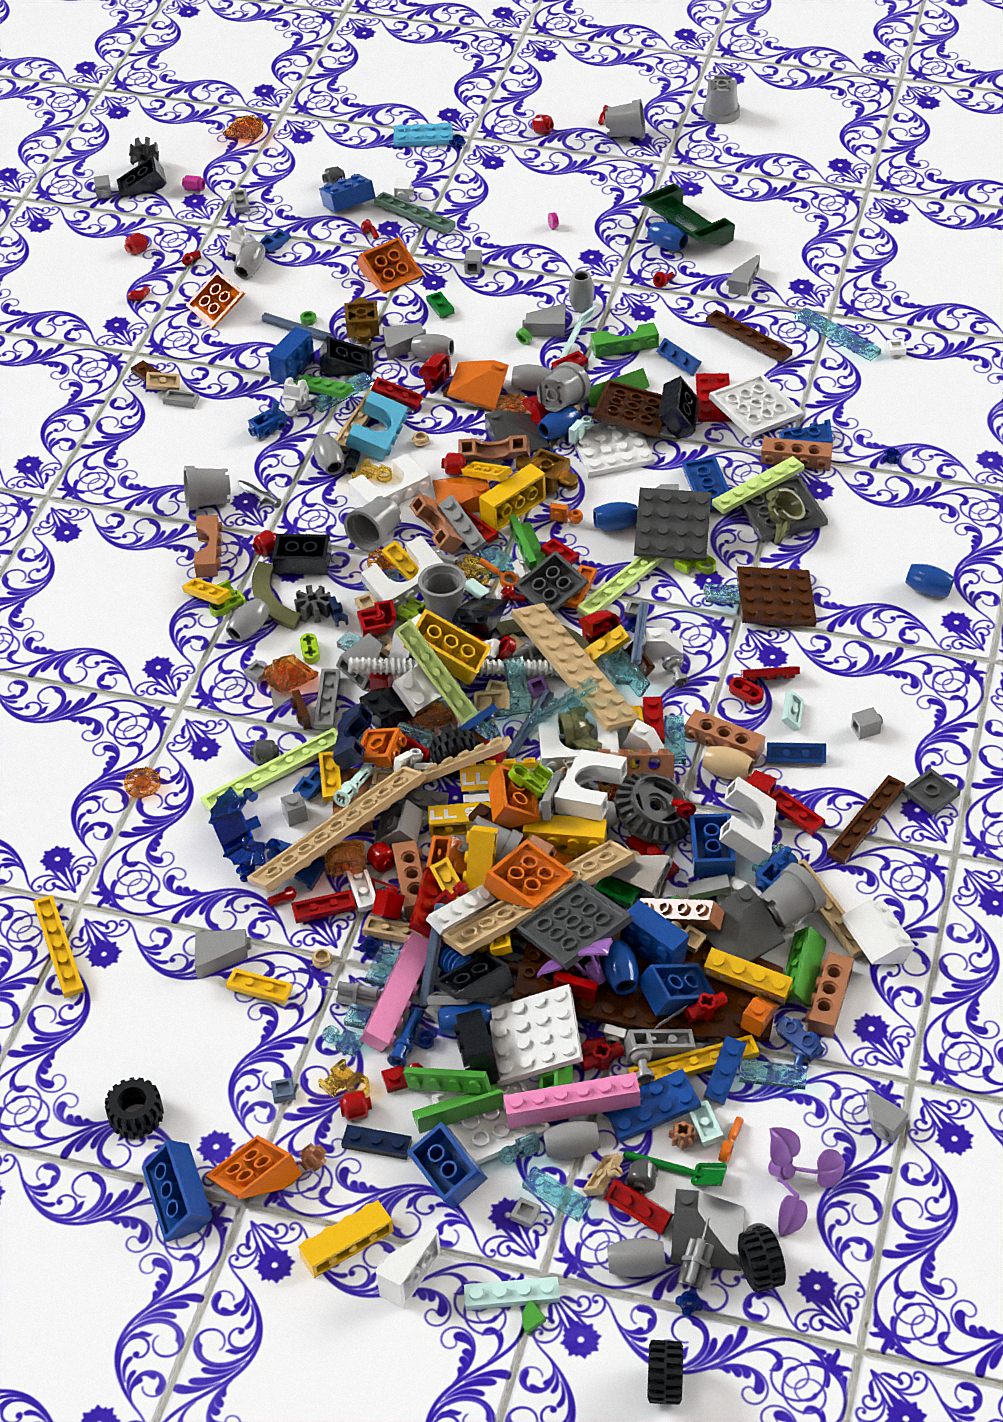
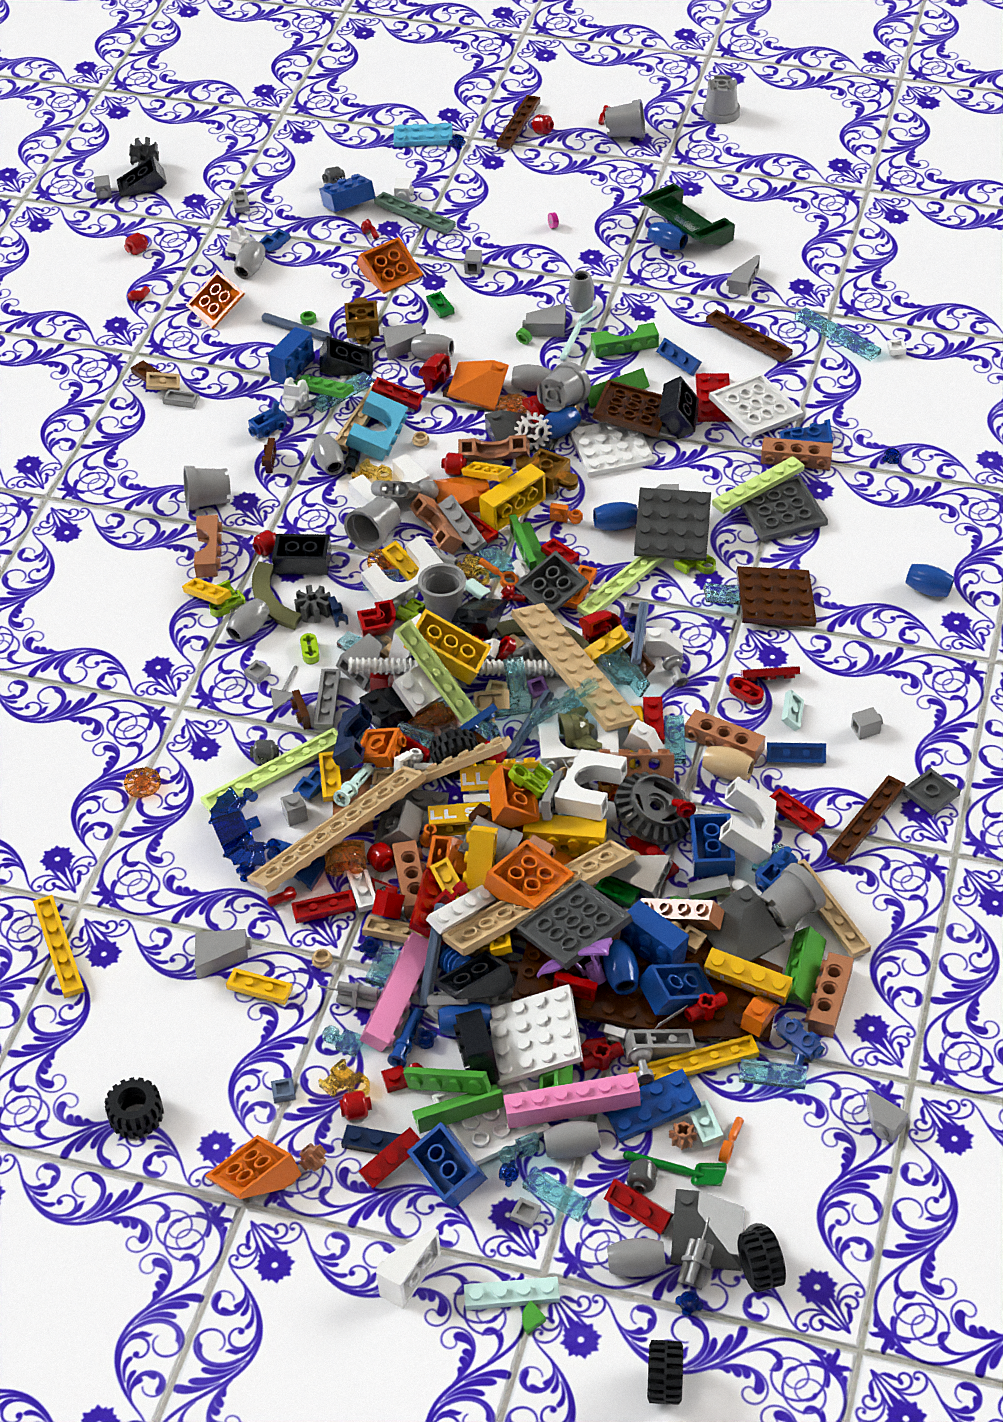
blue slope [142,1140,213,1242] -> none
dark pink brick [182,175,205,192] -> none
red arm [182,250,201,266] -> none
clear orange slope [222,115,264,140] -> none
flat silver sword [238,480,281,508] -> none
clear orange slope [263,654,319,693] -> none
yellow brick [298,1200,394,1278] -> none
clear light blue plate [344,1003,371,1030] -> none
tan plate [354,593,377,611] -> none
red plate [551,350,588,369] -> none
light aqua plate [569,415,594,444] -> none
tan plate [582,1153,623,1197] -> none
red plate [653,272,675,288] -> none
blue plate [682,456,729,511] -> none
blue plate [703,1035,747,1105] -> none
red brick [745,770,777,796] -> none
olive helmet [766,488,805,545] -> none
medium lavender plant [768,1127,845,1236] -> none
white slope [840,900,915,964] -> none
none -> reddish brown plate [262,438,277,473]
none -> red plate [358,1127,421,1189]
none -> light grey beam [371,479,439,499]
none -> orange pin [419,824,437,848]
none -> reddish brown plate [496,95,541,149]
none -> clear blue plate [499,1160,519,1187]
none -> white gear [514,412,552,450]

